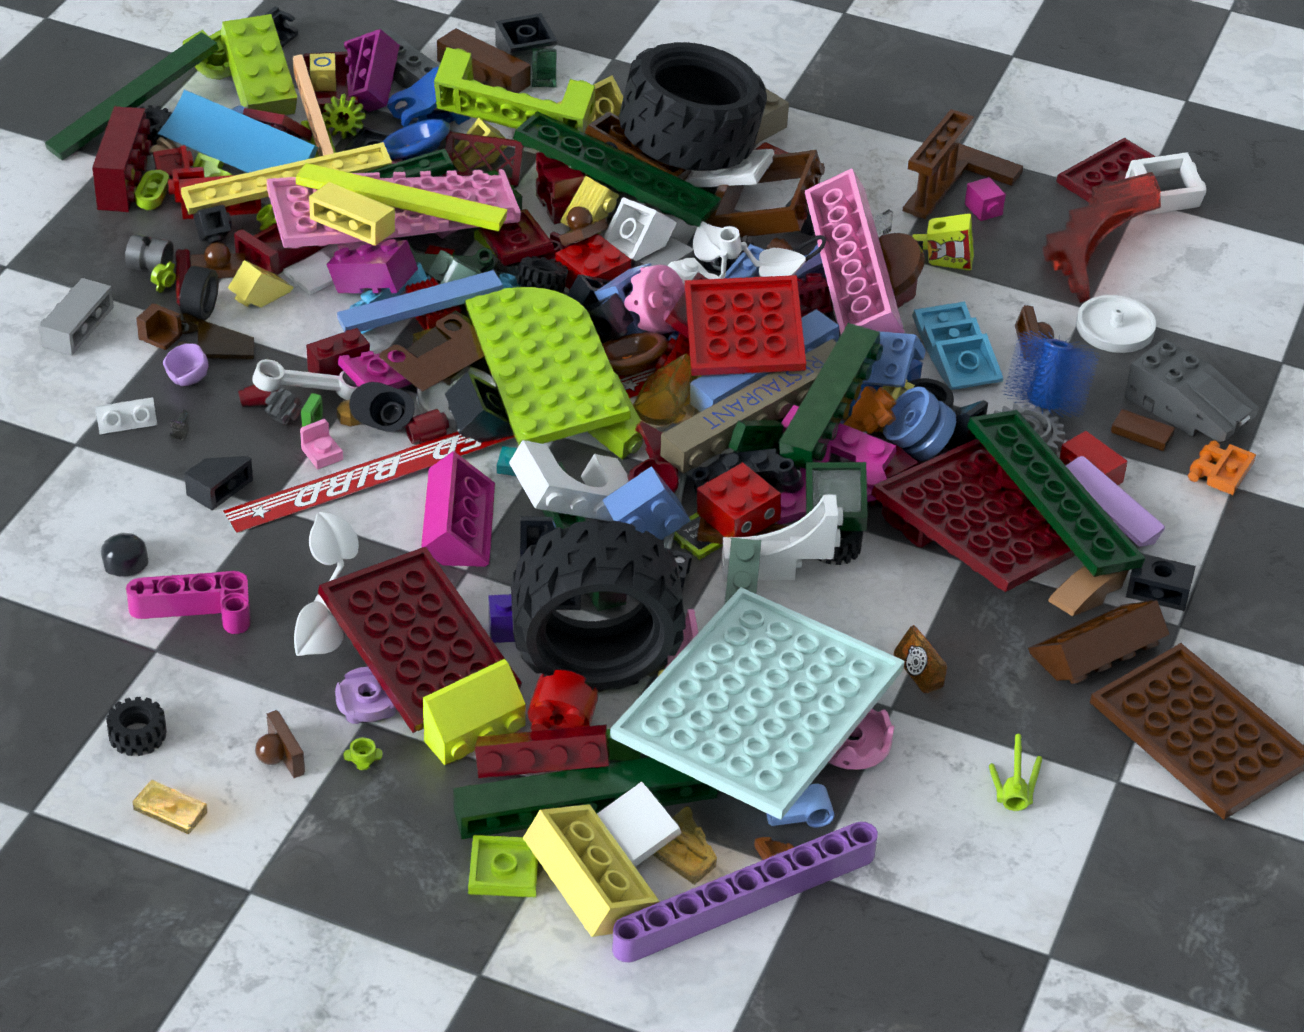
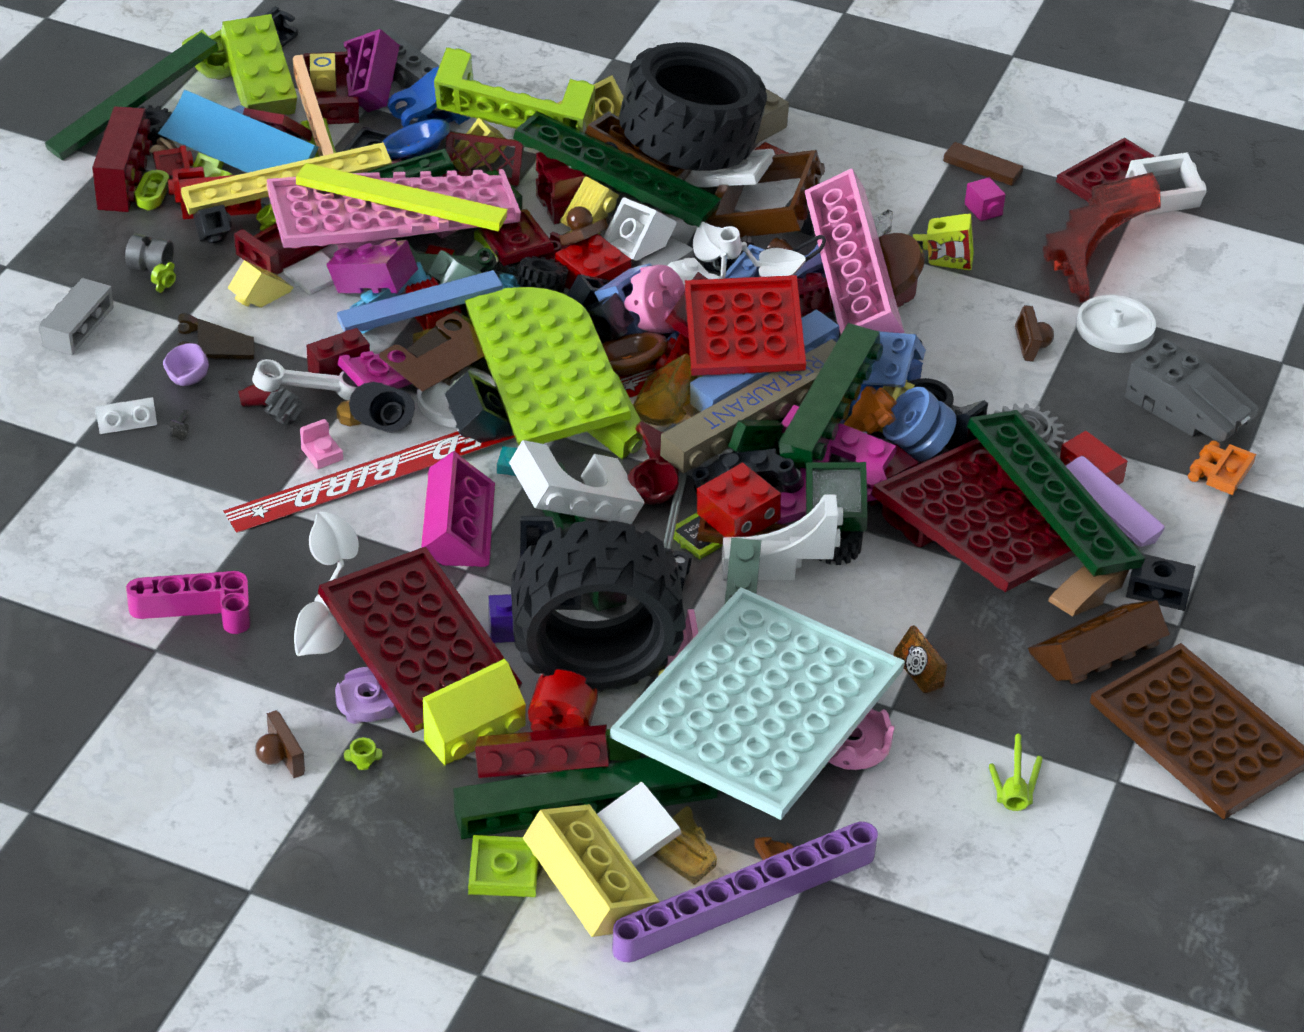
black hair [101,533,148,577] -> none
black tyre [106,697,167,756] -> none
clear yellow plate [132,779,208,835] -> none
reddish brown panel [136,303,182,350] -> none
dark red axle [175,248,191,306] -> none
black tyre [180,265,219,320] -> none
black slope [184,456,253,510] -> none
reddish brown tile [191,242,246,278] -> none
bright green tile [301,393,323,427] -> none
light yellow brick [309,182,395,246] -> none
lime gear [322,94,366,138] -> none
dark red brick [405,409,450,444] -> none
reddish brown brick [437,28,531,93] -> none
black slope [495,13,557,57] -> none
clear green panel [532,48,557,87] -> none
medium blue brick [603,466,691,540] -> none
light blue piece [766,784,835,828] -> none
reddish brown fence [902,109,974,219] -> none
medium azure slope [912,301,1004,390] -> none
blue piece [1002,331,1099,418] -> none
reddish brown tile [1111,409,1175,451] -> none

